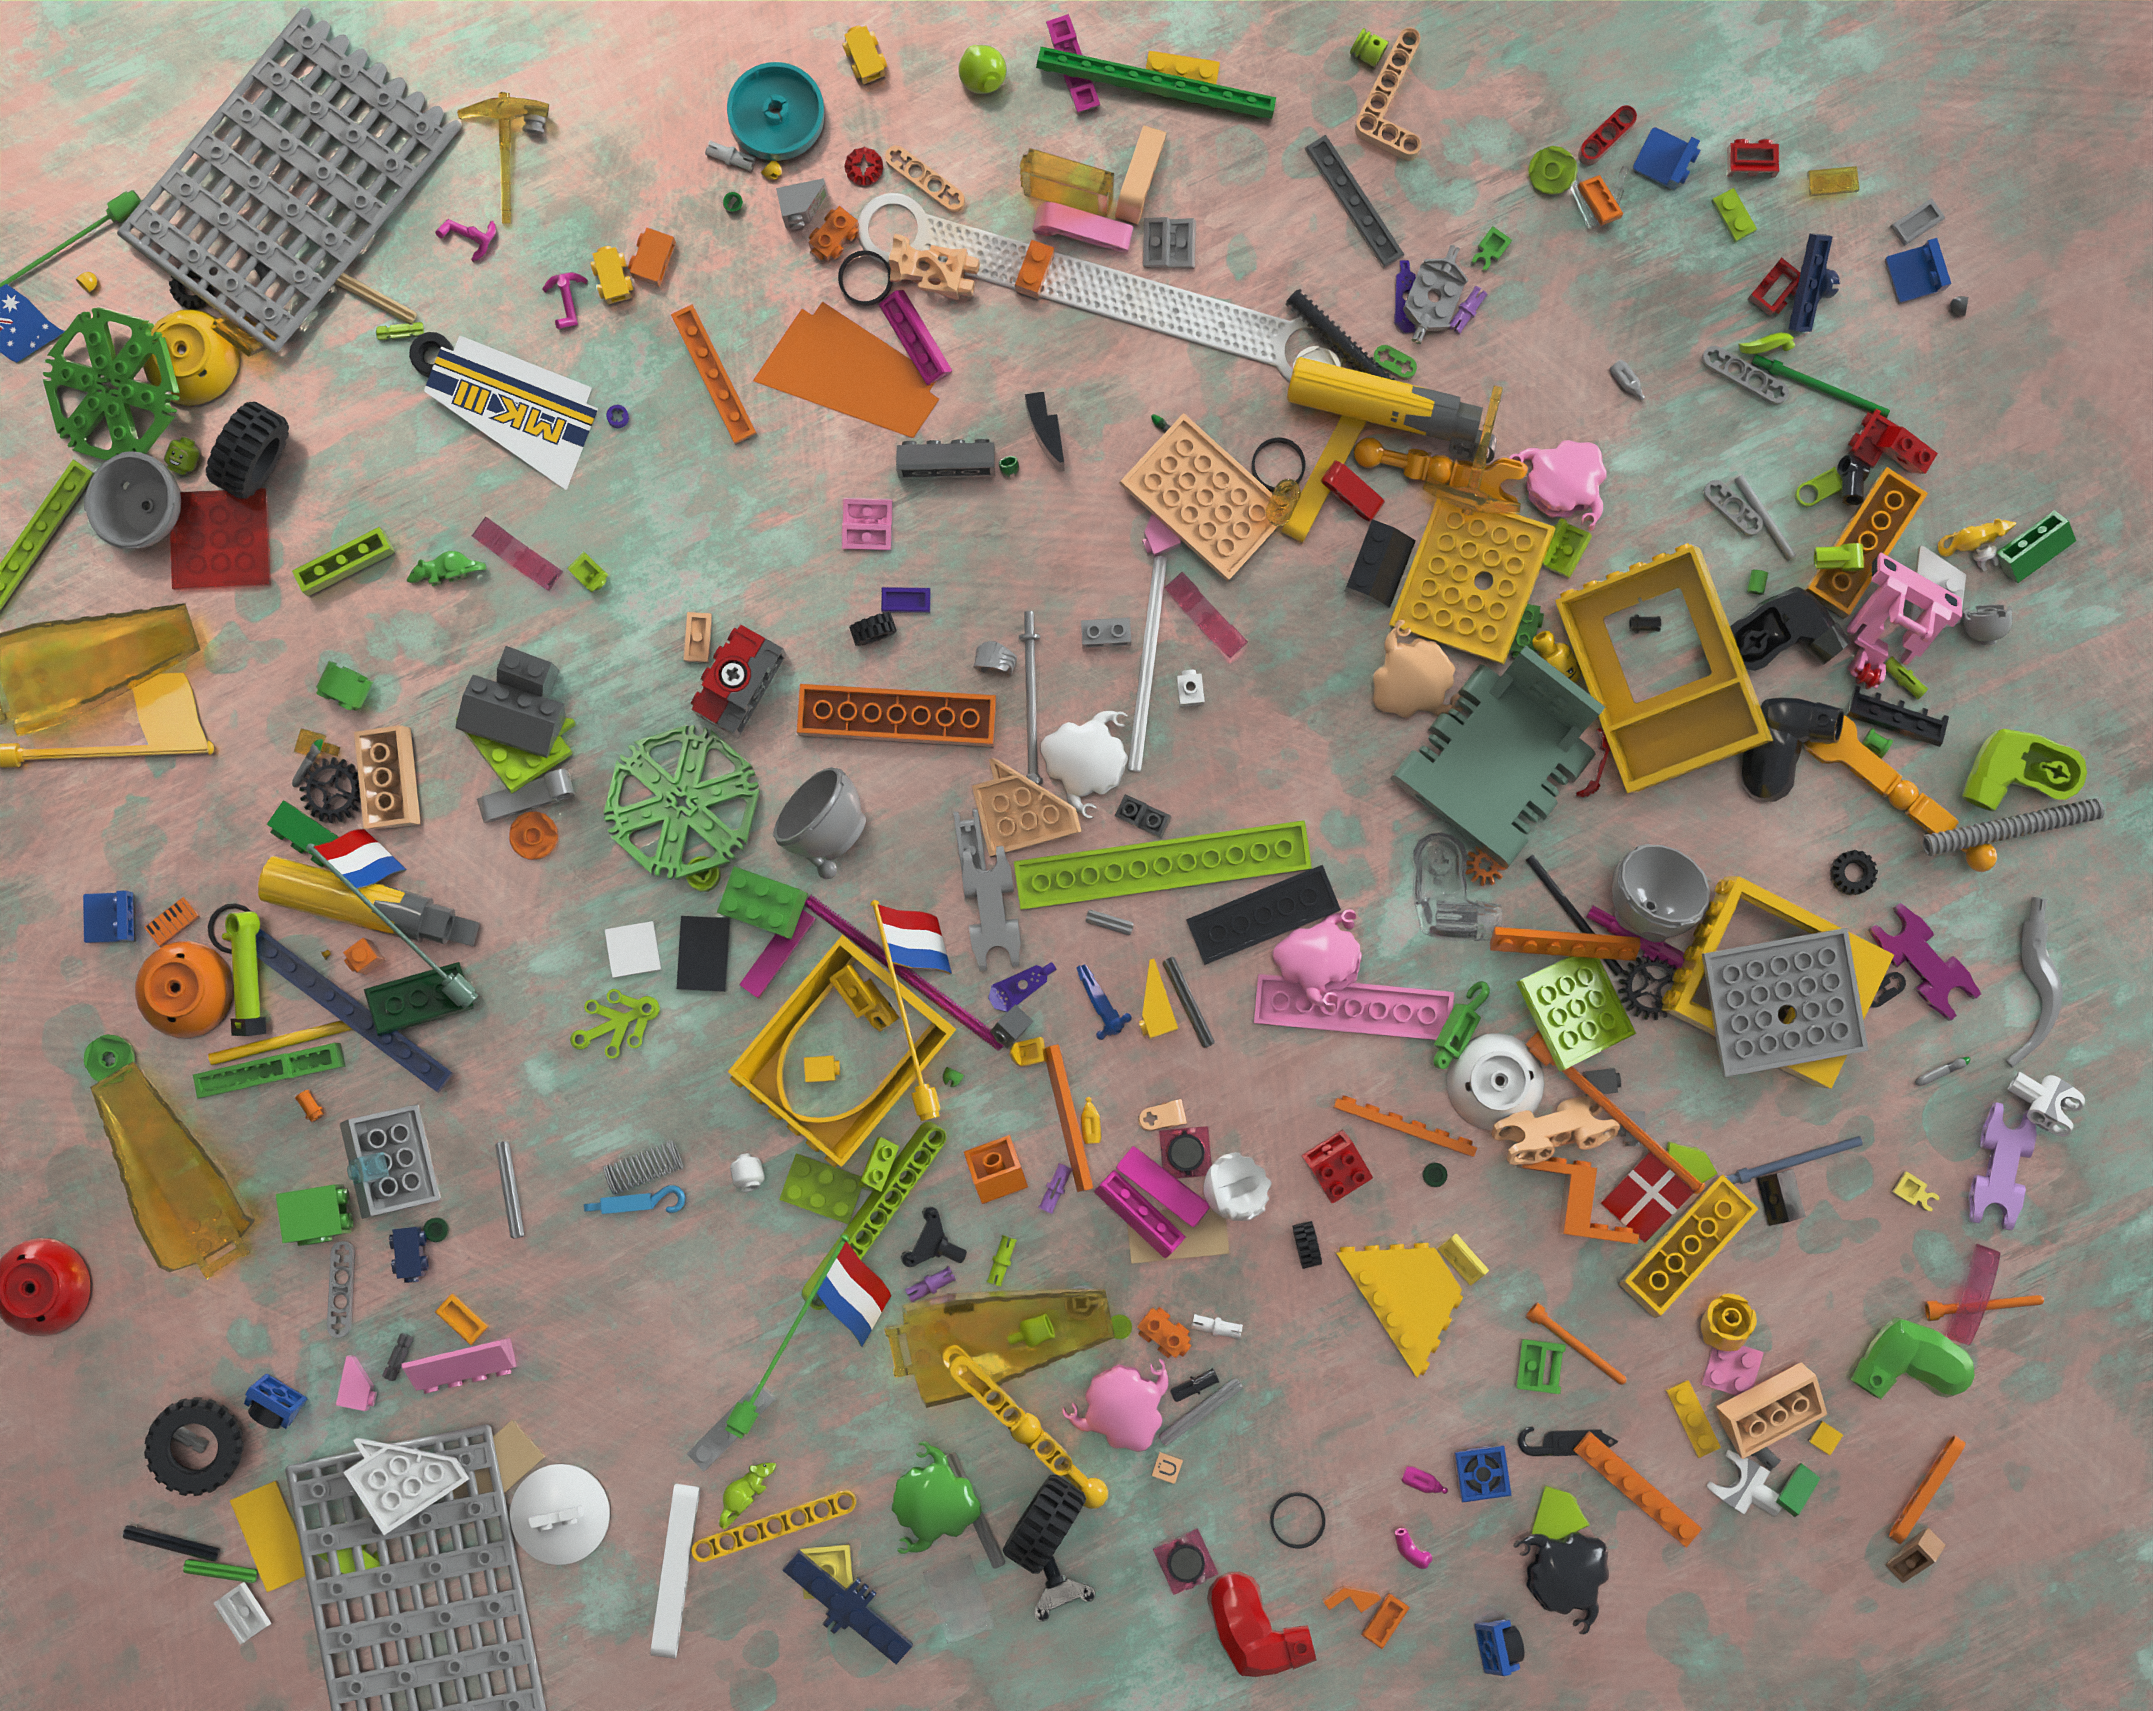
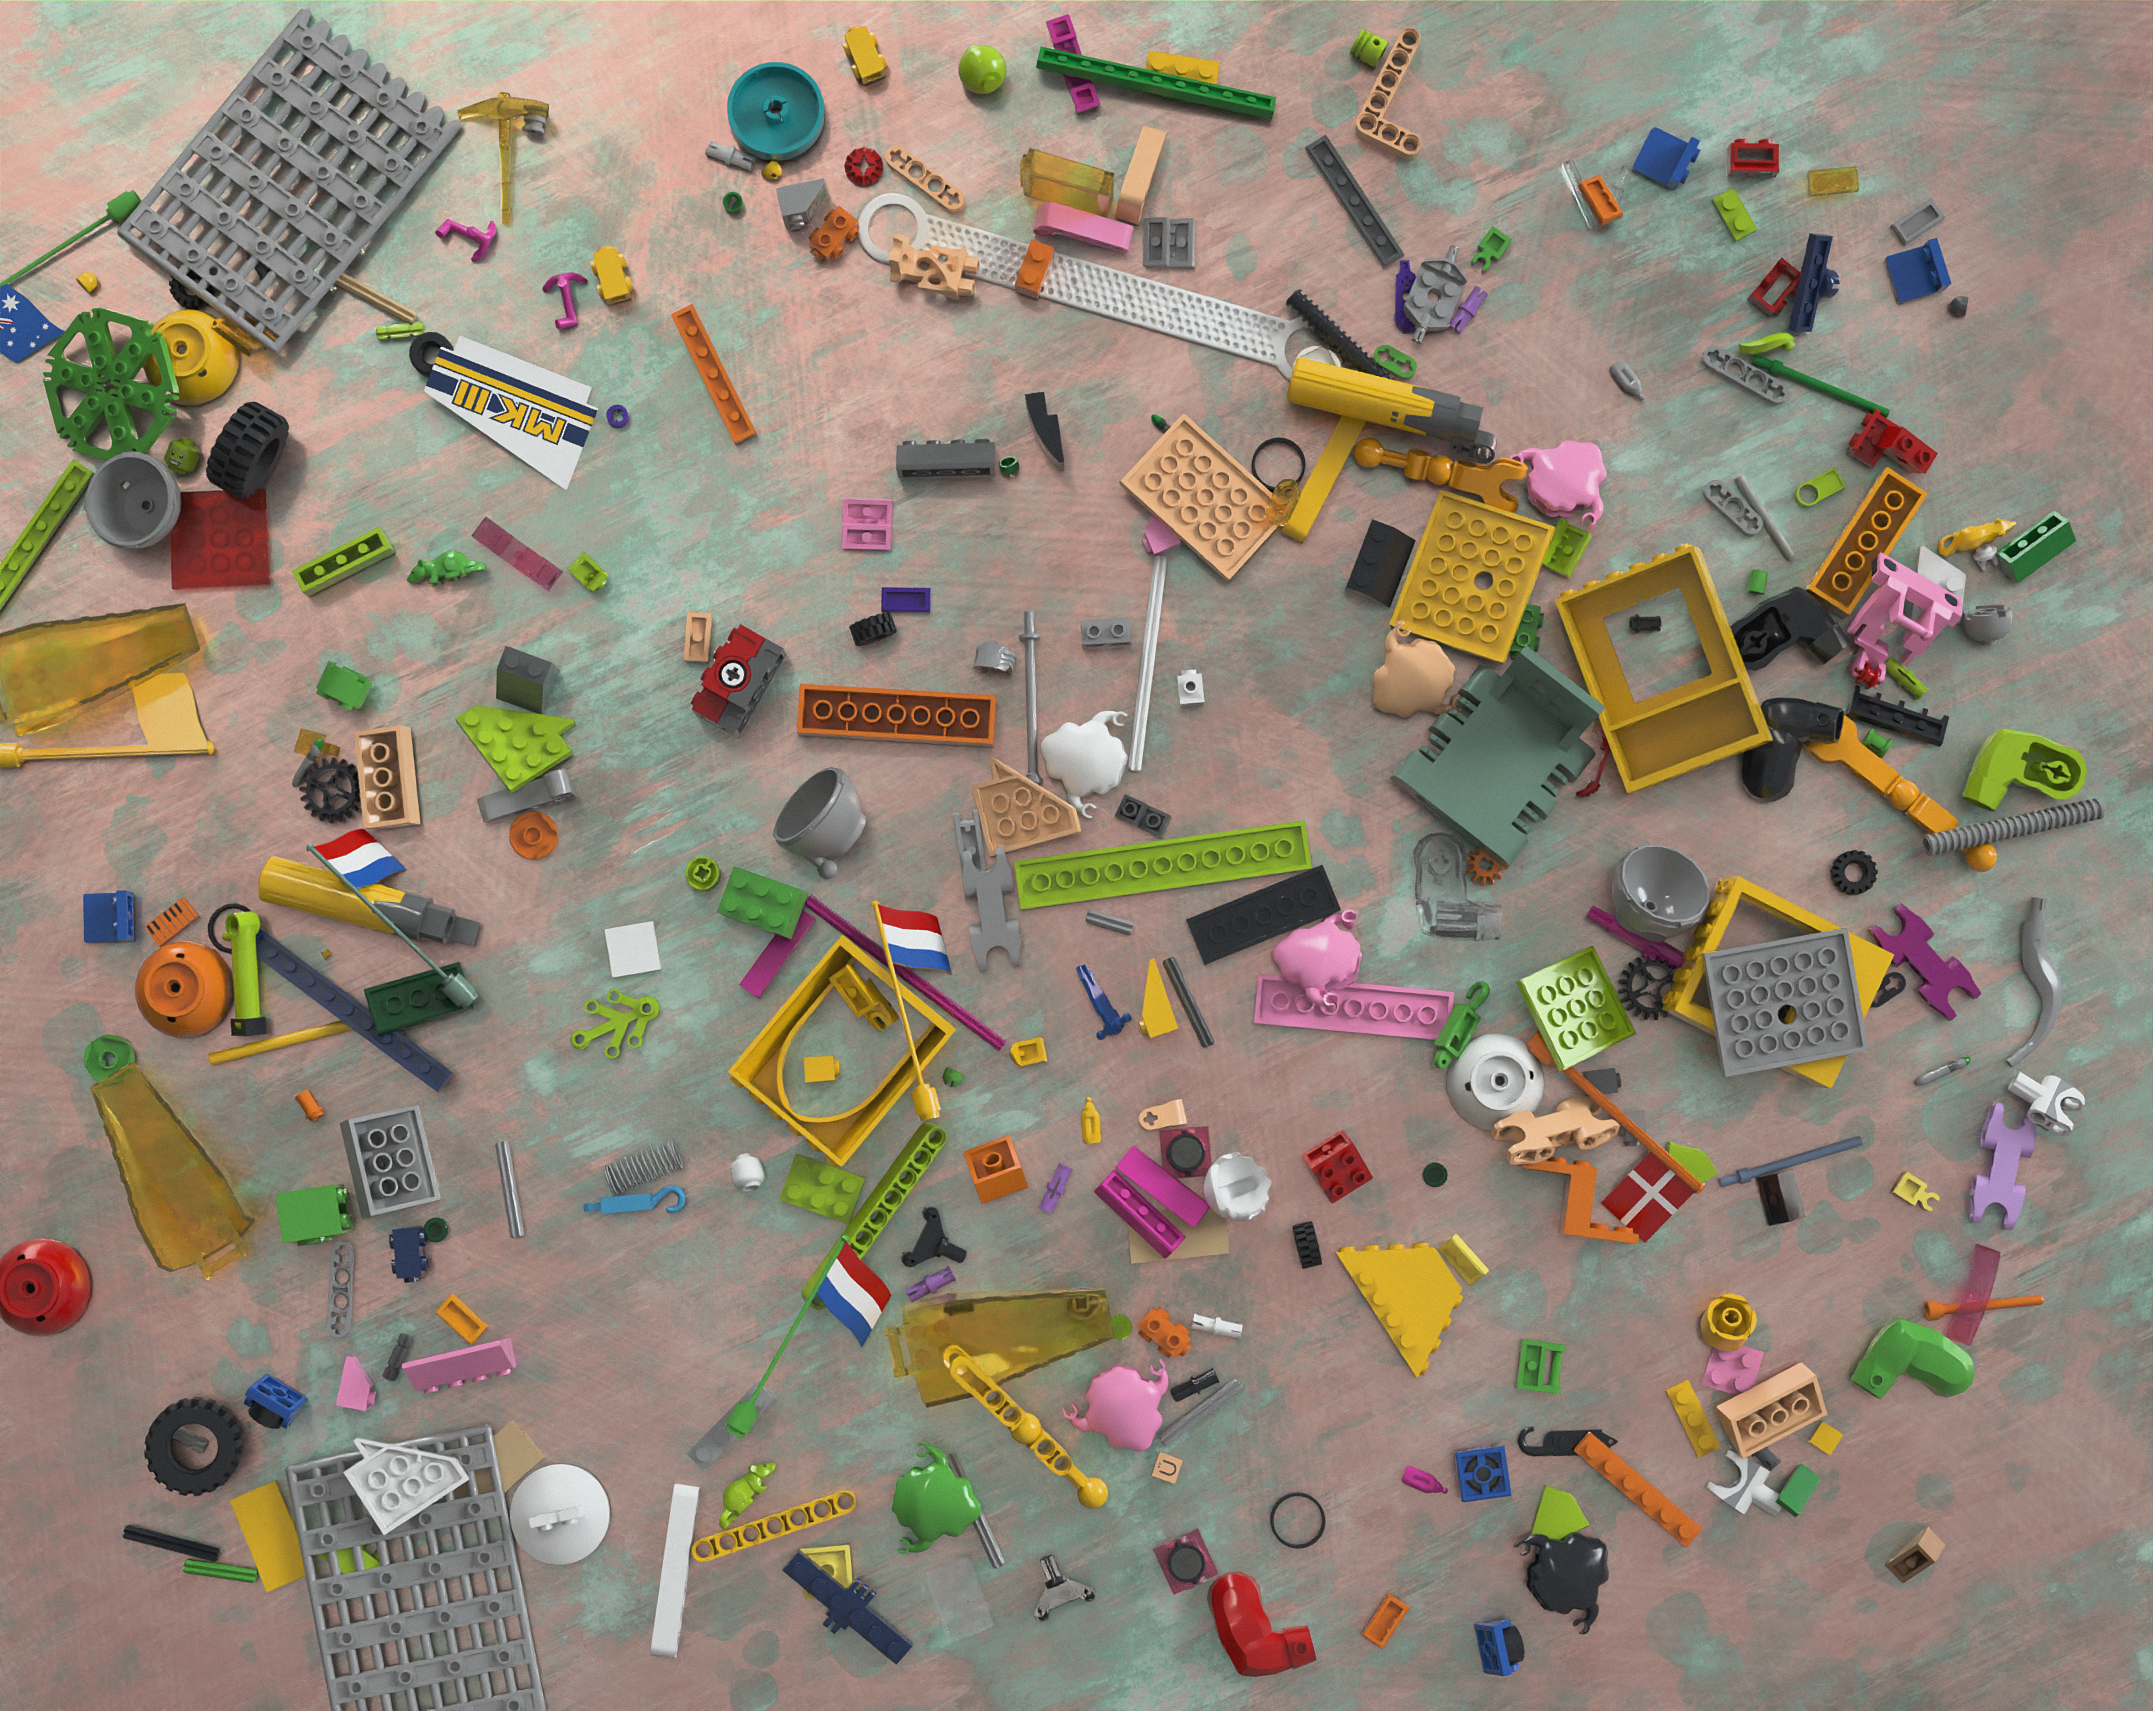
bright green slope [193,1043,346,1099] -> none
white plate [214,1582,272,1645] -> none
green brick [267,800,339,868] -> none
orange brick [343,938,386,975] -> none
clear light blue bracket [347,1152,389,1185] -> none
dark grey slope [455,675,566,758] -> none
bright green plate [603,724,760,880] -> none
orange brick [628,227,676,287] -> none
black tile [676,916,731,992] -> none
orange sticker [753,302,939,438] -> none
black tyre [838,250,892,306] -> none
lime bracket [858,1137,899,1192] -> none
dark pink slope [879,290,952,385] -> none
lime pin [986,1235,1017,1287] -> none
dark purple piece [988,962,1057,1012] -> none
dark grey brick [990,1004,1033,1049] -> none
black tyre [1002,1475,1086,1574] -> none
lime piece [1008,1313,1055,1348] -> none
orange tile [1045,1044,1093,1192] -> none
clear pink slope [1164,572,1248,658] -> none
red beam [1321,460,1385,522] -> none
orange slope [1322,1585,1381,1613] -> none
orange plate [1333,1095,1477,1157] -> none
dark pink arm [1395,1528,1432,1569] -> none
clear yellow piece [1422,385,1521,516] -> none
orange plate [1490,927,1641,961] -> none
black piece [1525,855,1623,976] -> none
orange piece [1525,1302,1626,1385] -> none
lime tile [1528,146,1578,195] -> none
yellow piece [1532,631,1582,683] -> none
red beam [1578,105,1637,166] -> none
yellow slope [1619,1174,1759,1318] -> none
lime piece [1813,543,1864,571] -> none
black piece [1837,455,1870,506] -> none
orange beam [1889,1435,1966,1544] -> none

